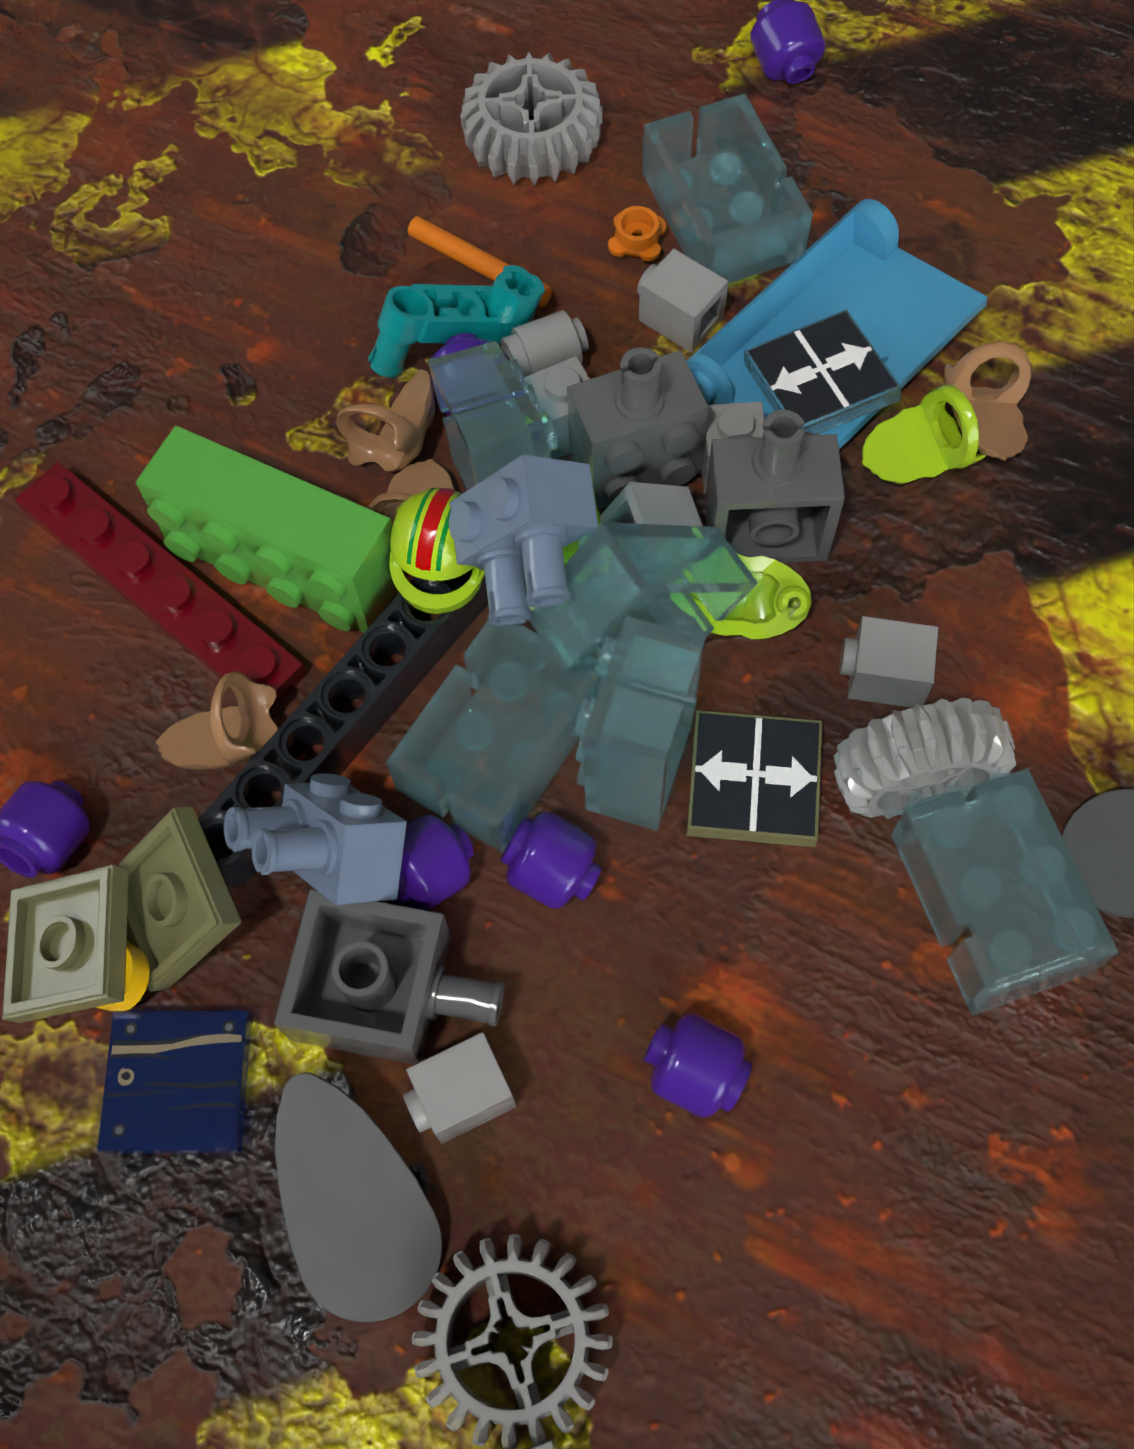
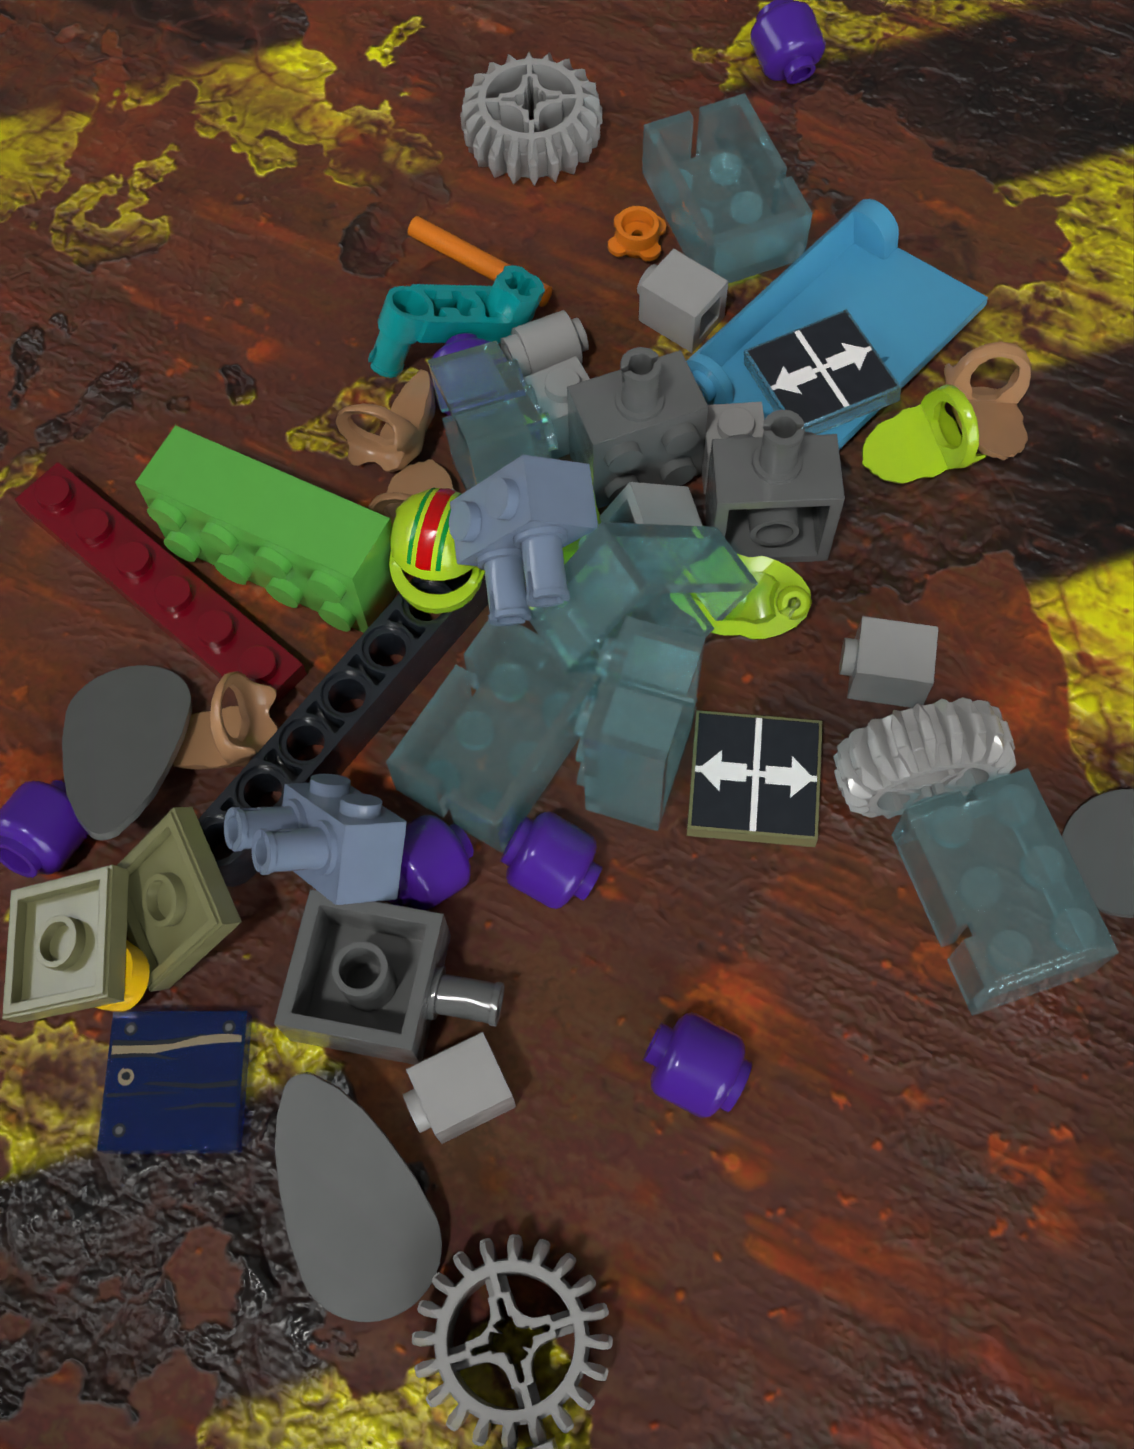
none -> dark grey shield [62,665,193,840]

